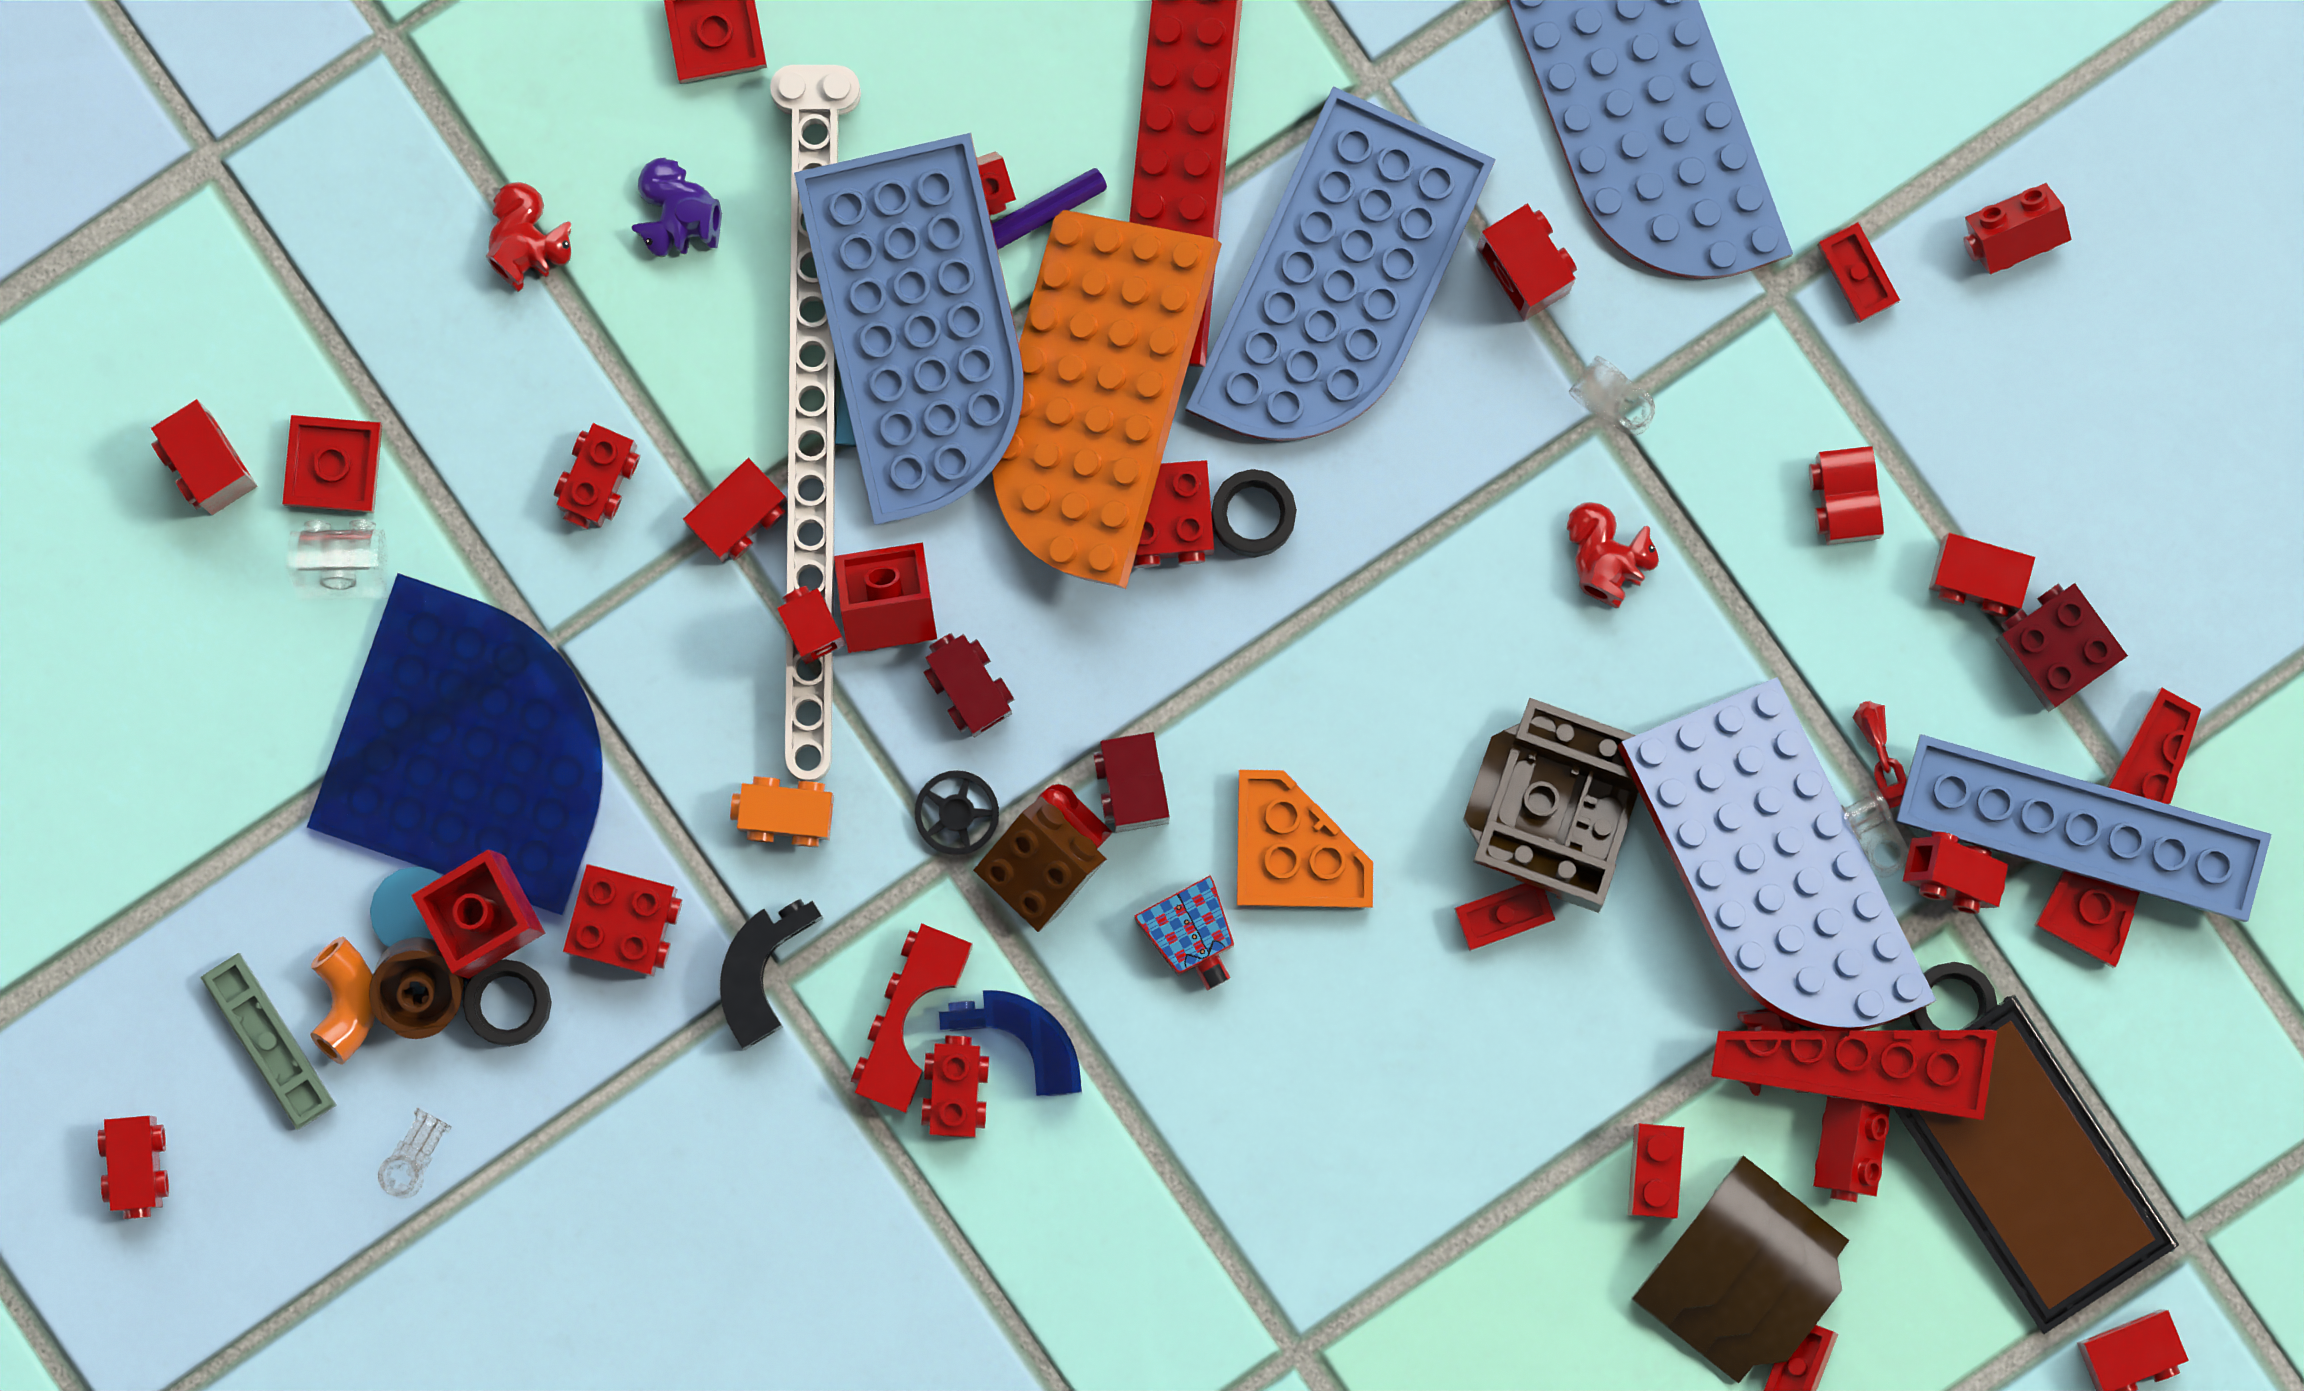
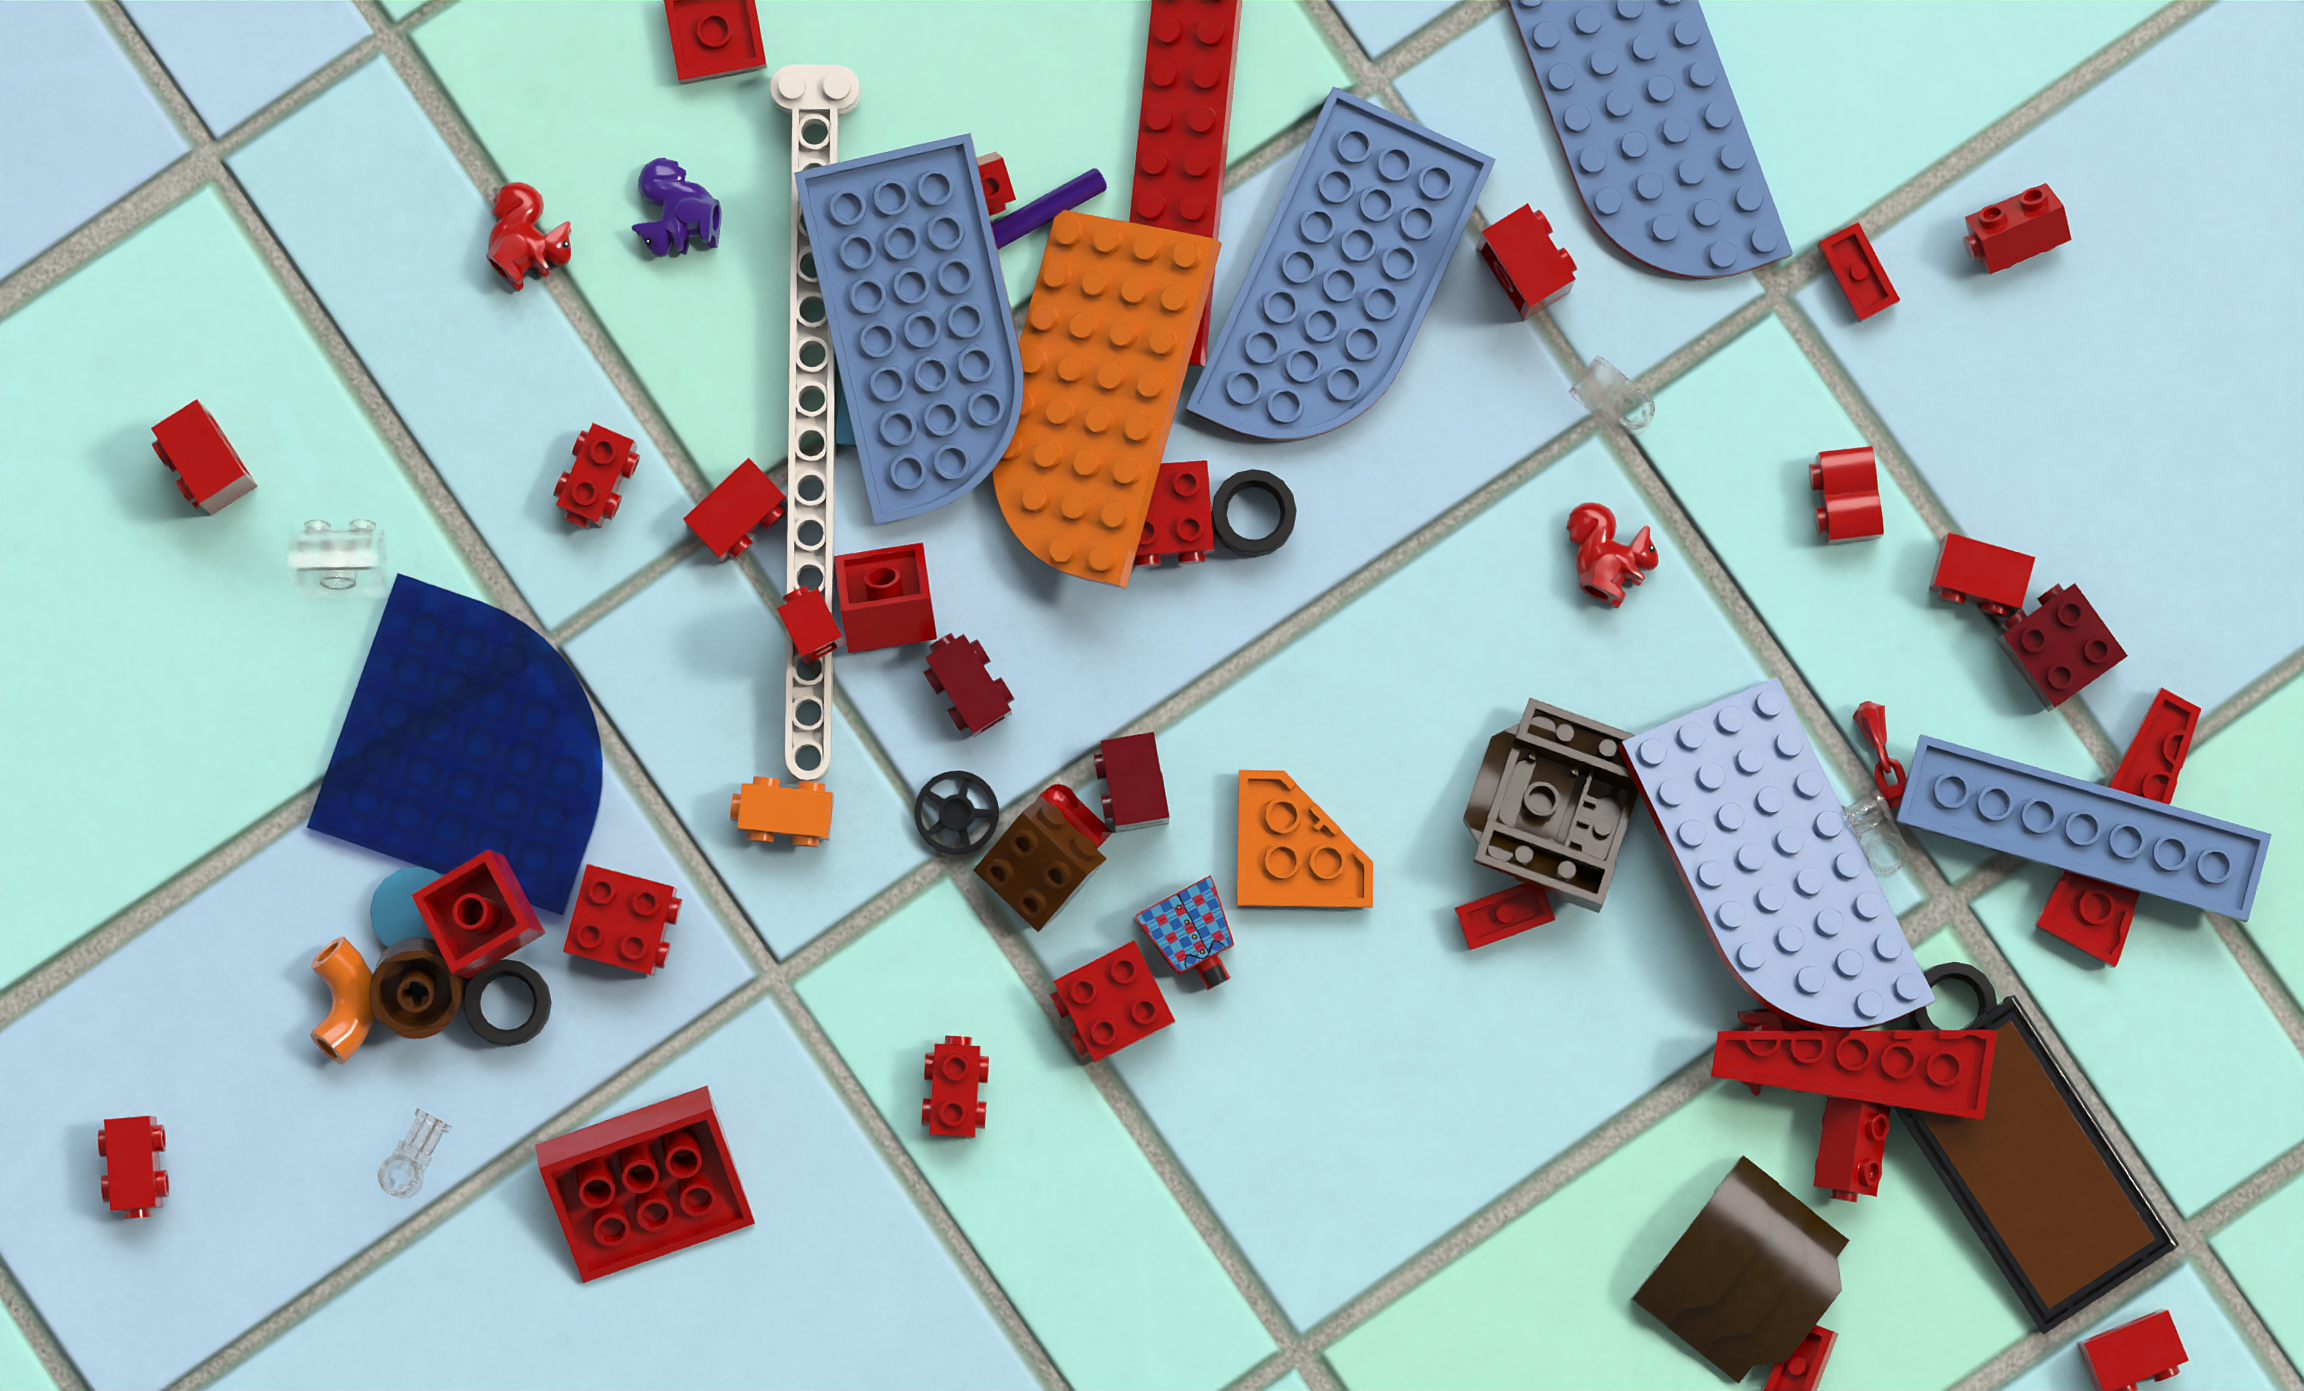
sand green plate [200,953,337,1130] -> none
red plate [282,415,383,513] -> none
black arch [720,899,824,1050] -> none
red arch [850,923,973,1114] -> none
clear blue arch [939,990,1082,1097] -> none
red brick [1627,1123,1685,1219] -> none
red brick [1902,831,2008,914] -> none
none -> red slope [535,1085,755,1283]
none -> red brick [1049,940,1176,1064]

